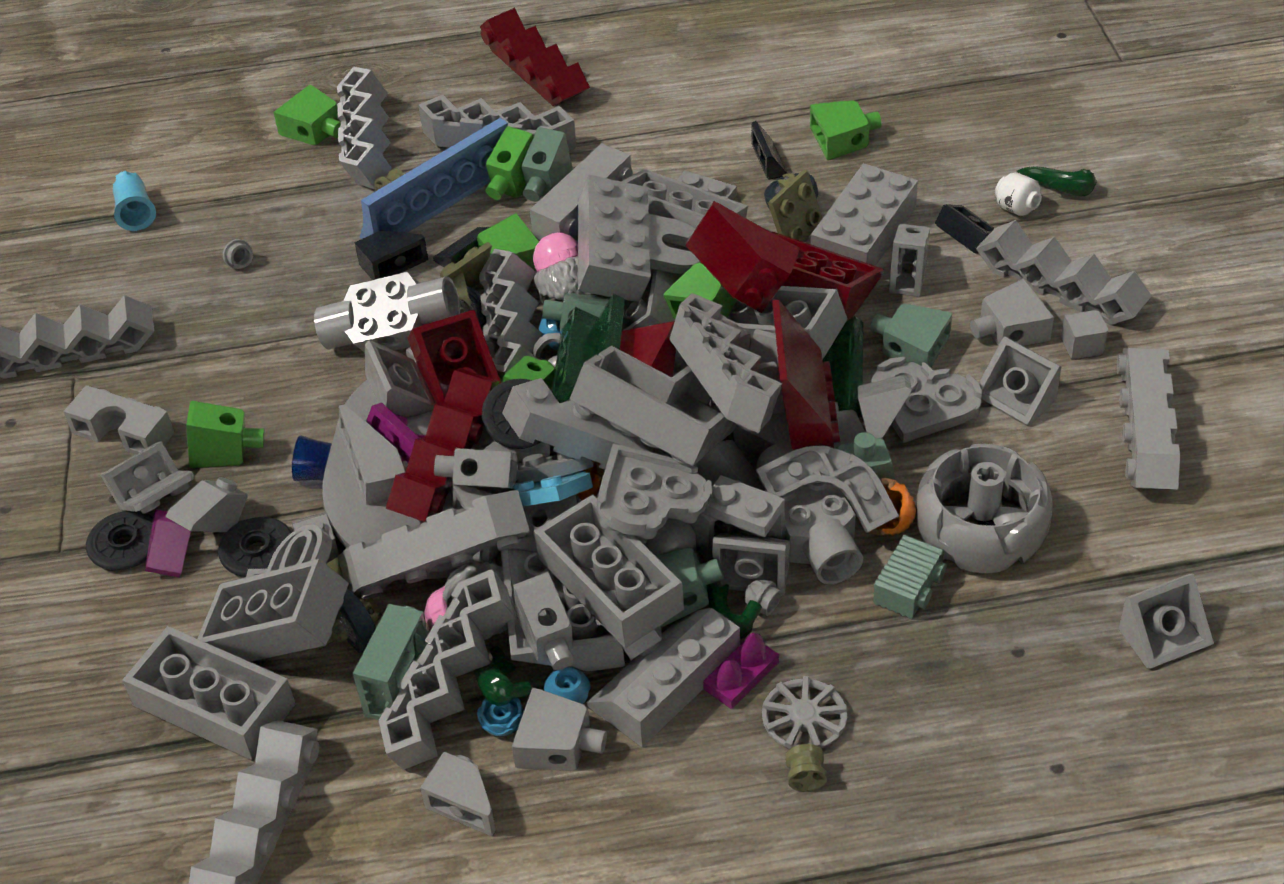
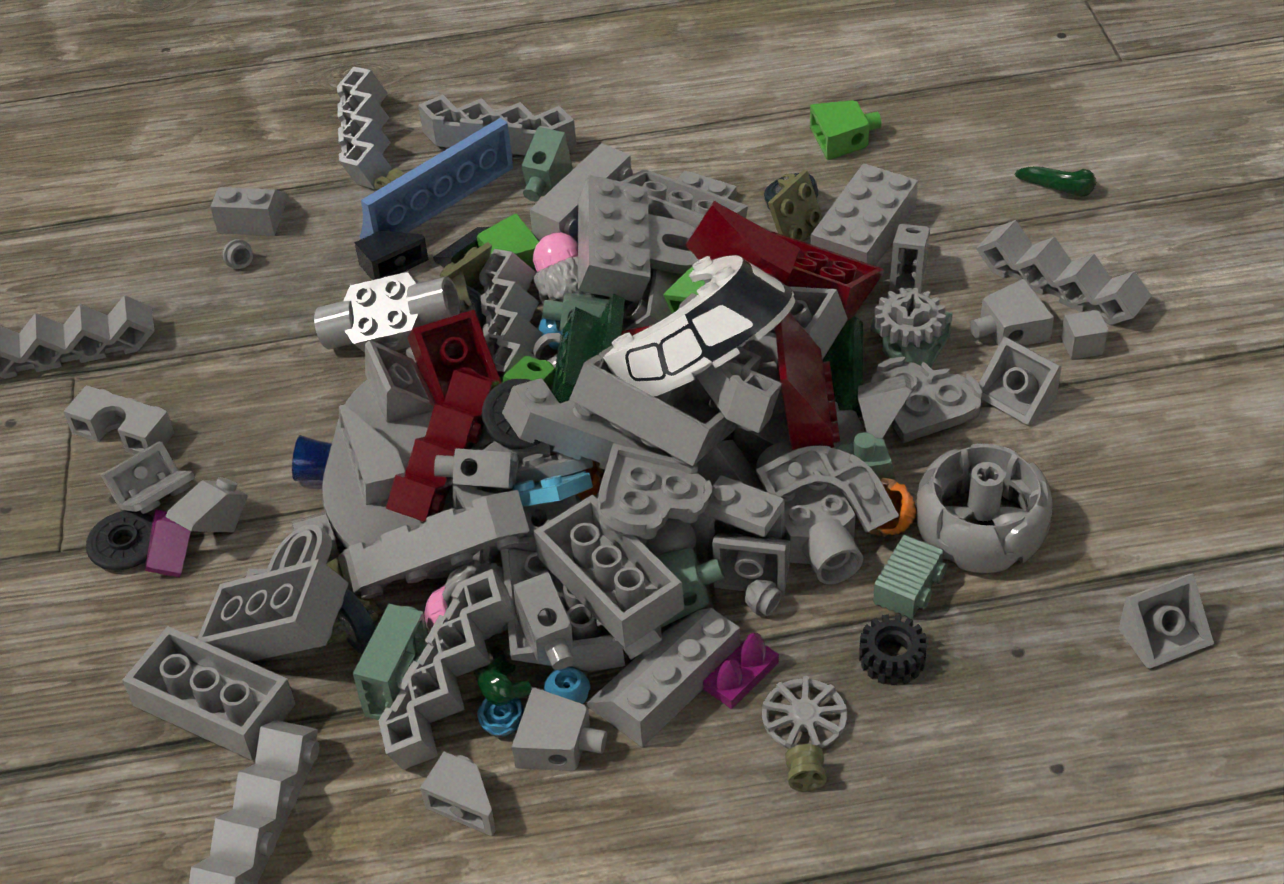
medium azure plant [113,171,156,231] -> none
bright green torso [186,401,265,468] -> none
black wheel [218,517,292,577] -> none
bright green torso [273,85,341,145] -> none
magenta tile [366,403,425,462] -> none
dark red brick [480,8,590,106] -> none
bright green torso [485,126,533,200] -> none
dark green piece [706,582,762,639] -> none
black slope [751,121,788,180] -> none
black slope [935,204,994,254] -> none
white head [995,172,1042,216] -> none
light grey brick [1117,348,1180,490] -> none
none -> light grey slope [210,187,289,236]
none -> windscreen [603,255,796,397]
none -> black tyre [859,614,927,685]
none -> light grey gear [875,288,946,347]

